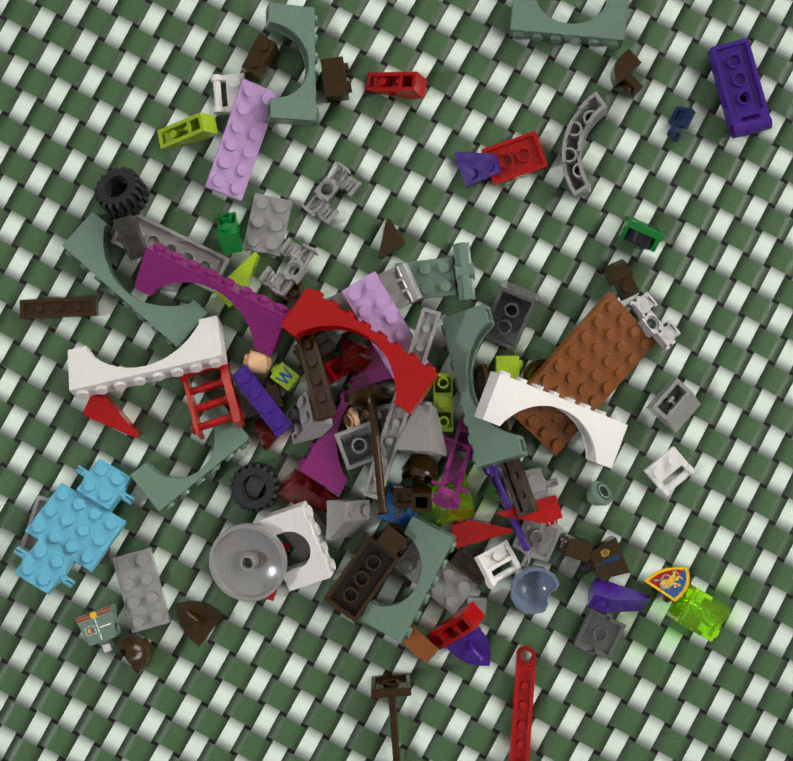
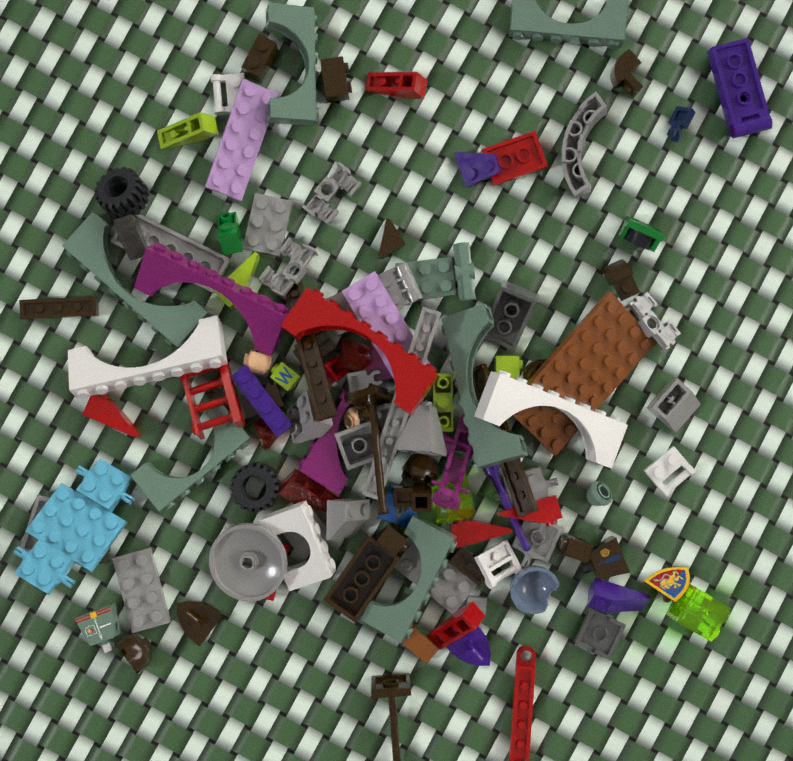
none -> light grey plate [347,370,382,393]

